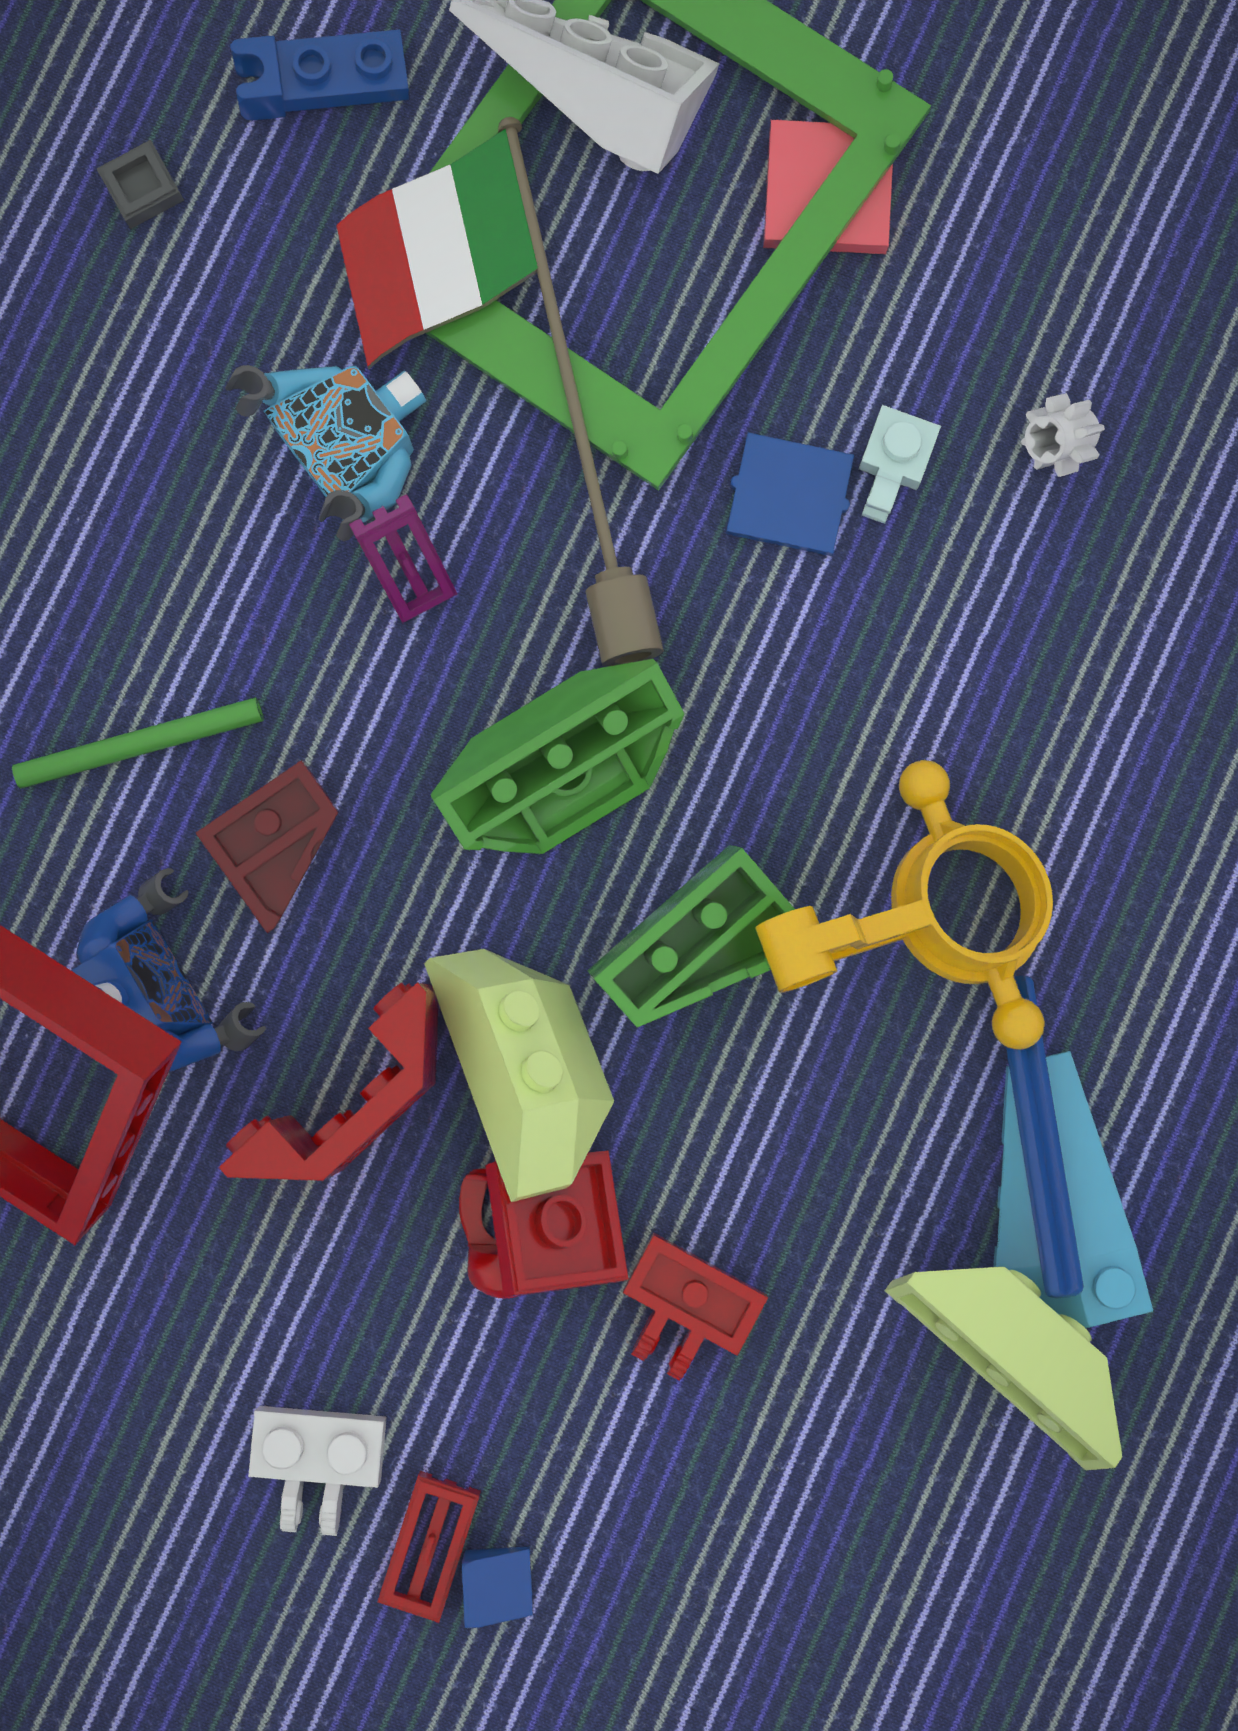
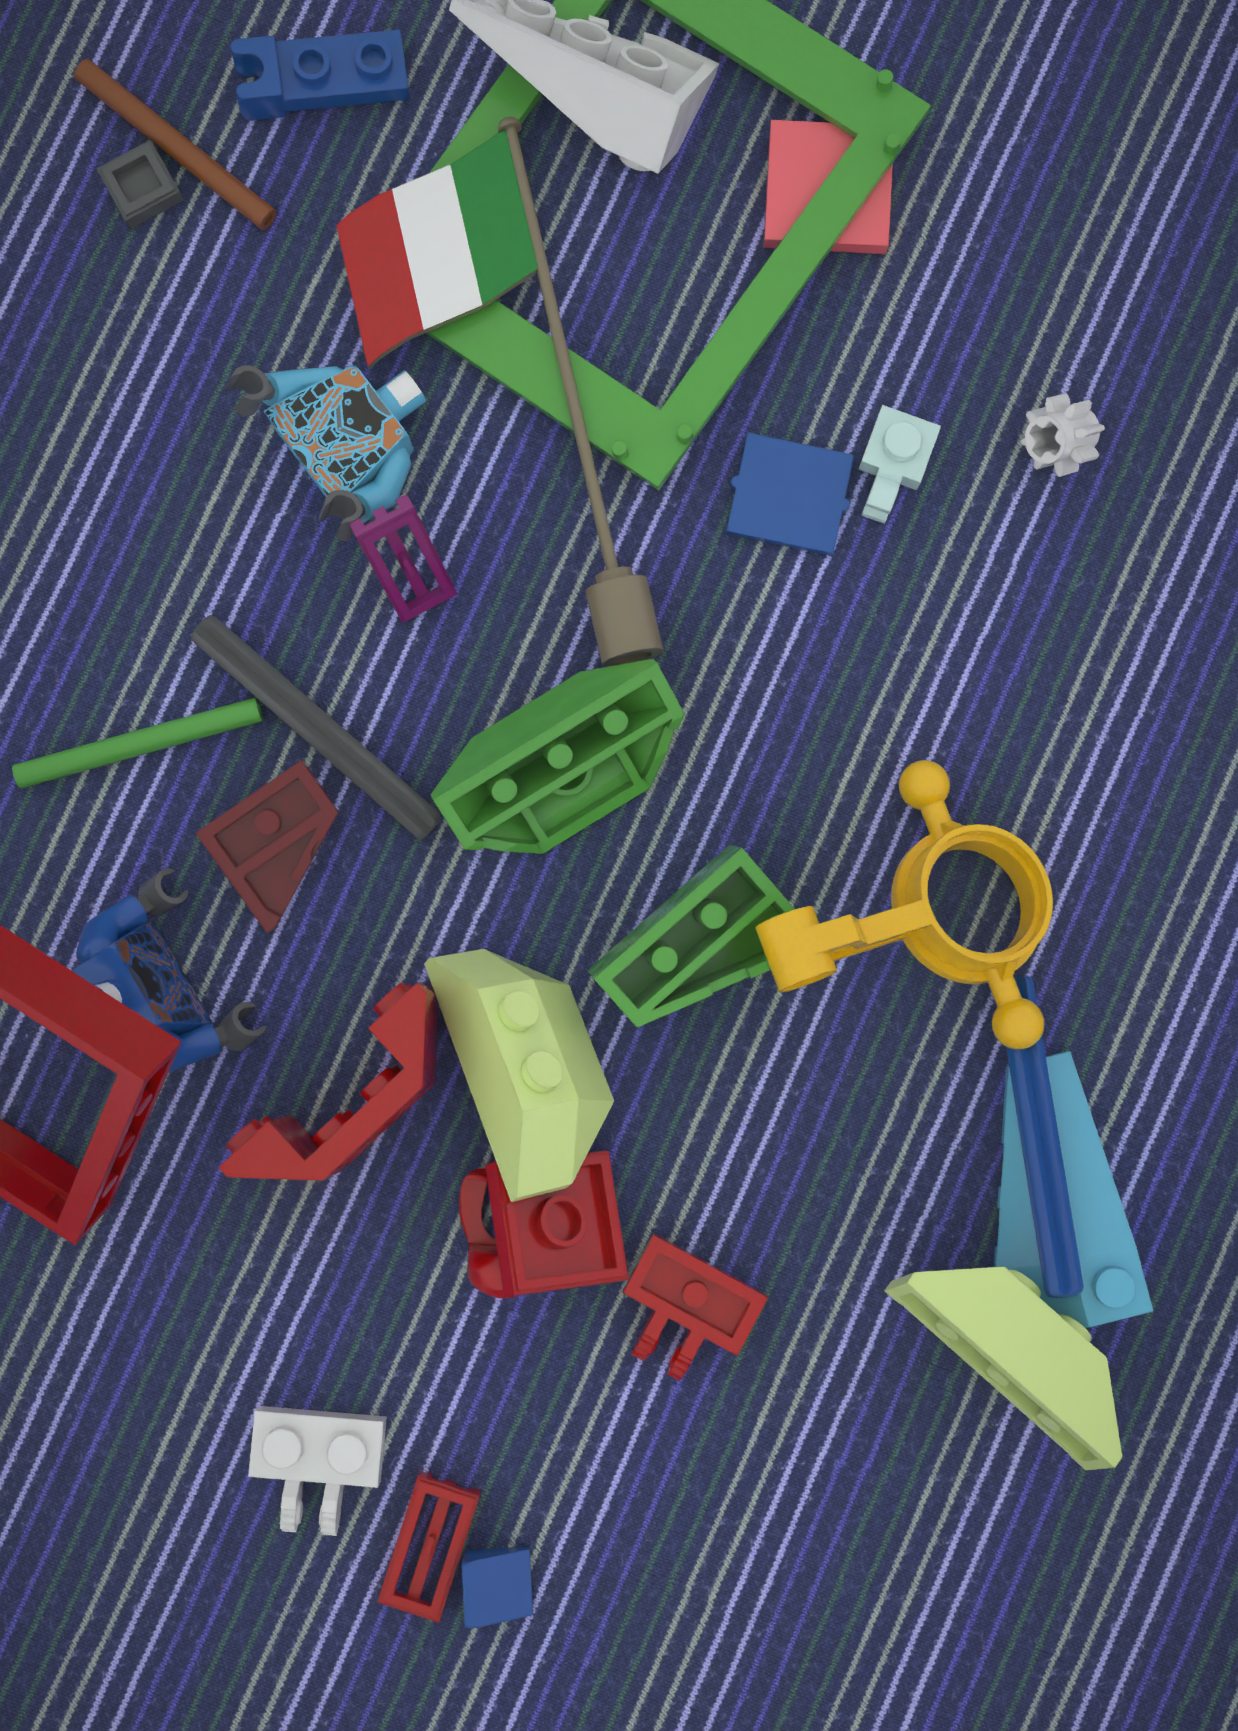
none -> dark orange piece [74,59,277,230]
none -> dark grey axle [191,615,442,839]

